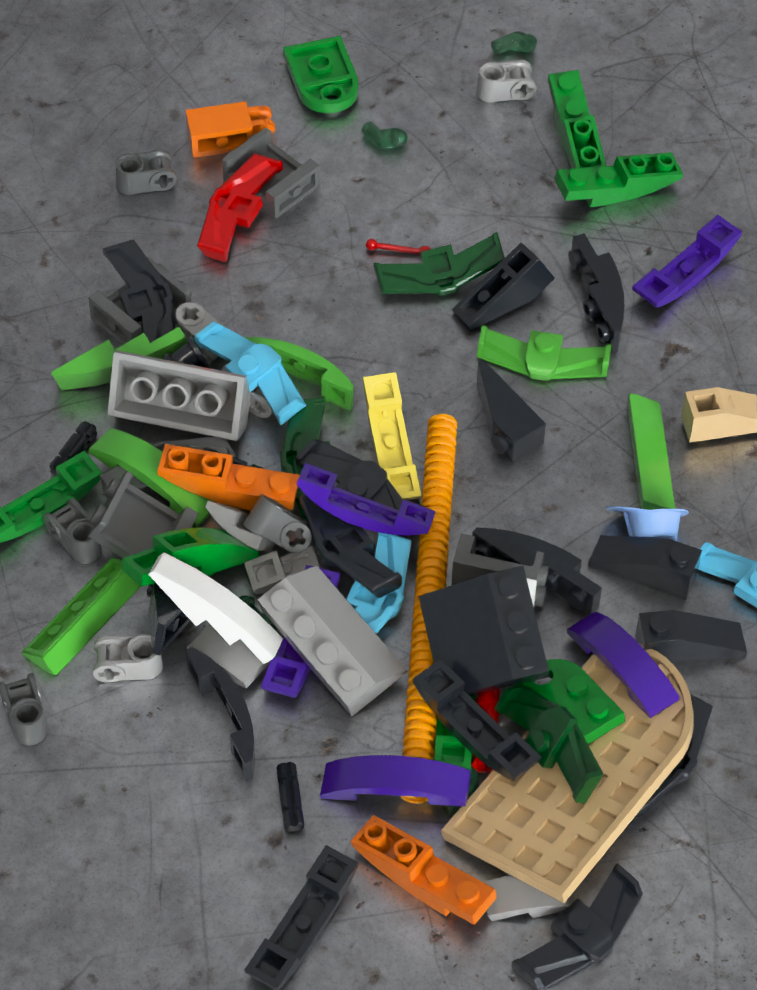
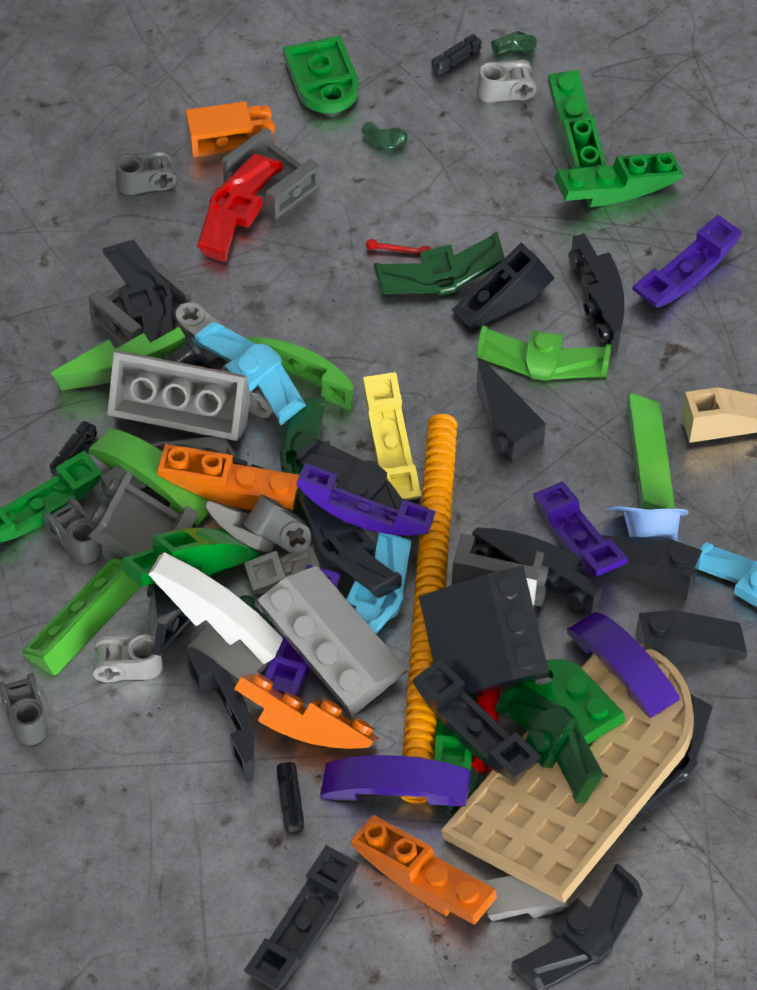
none -> orange slope [234,673,379,749]
none -> black axle [431,34,482,75]
none -> dark purple slope [533,481,628,576]

